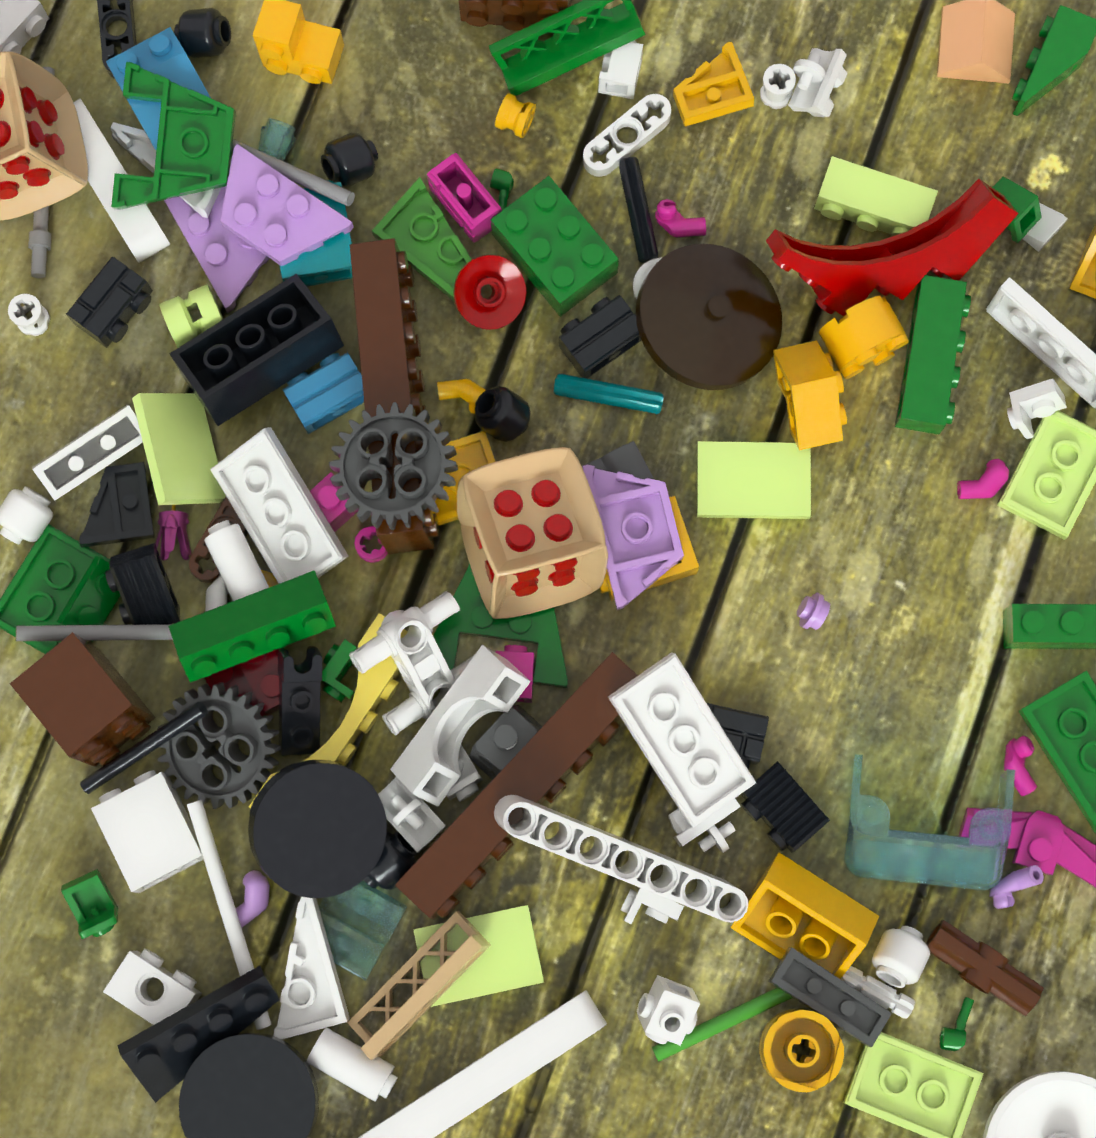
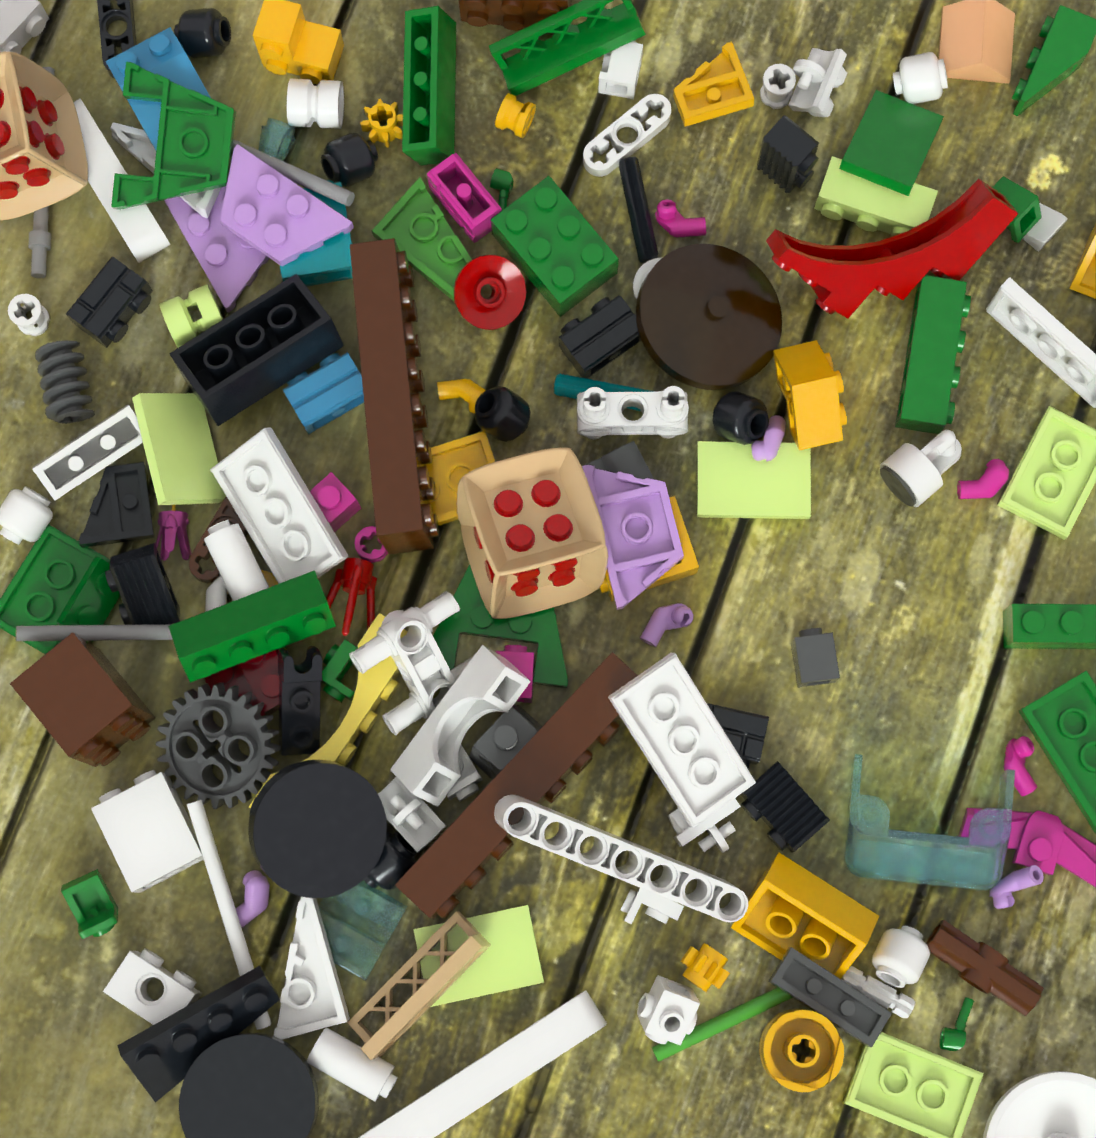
black bar [80,702,208,794] -> none
dark grey gear [329,402,458,530] -> none
lavender plate [797,592,830,630] -> none
yellow brick [818,295,909,379] -> none
white bracket [1007,378,1067,439] -> none
none -> dark grey piece [35,340,95,424]
none -> white wheel [287,78,344,129]
none -> red plant [326,558,377,636]
none -> yellow gear [360,98,403,148]
none -> green brick [402,6,456,166]
none -> white piece [577,386,689,440]
none -> lavender arm [640,603,693,647]
none -> yellow gear [680,943,730,992]
none -> black head [712,391,769,445]
none -> lavender arm [751,415,786,462]
none -> black brick [757,115,819,193]
none -> dark grey brick [791,628,840,688]
none -> green tile [839,90,944,196]
none -> white piece [880,430,962,507]
none -> white head [893,52,948,104]

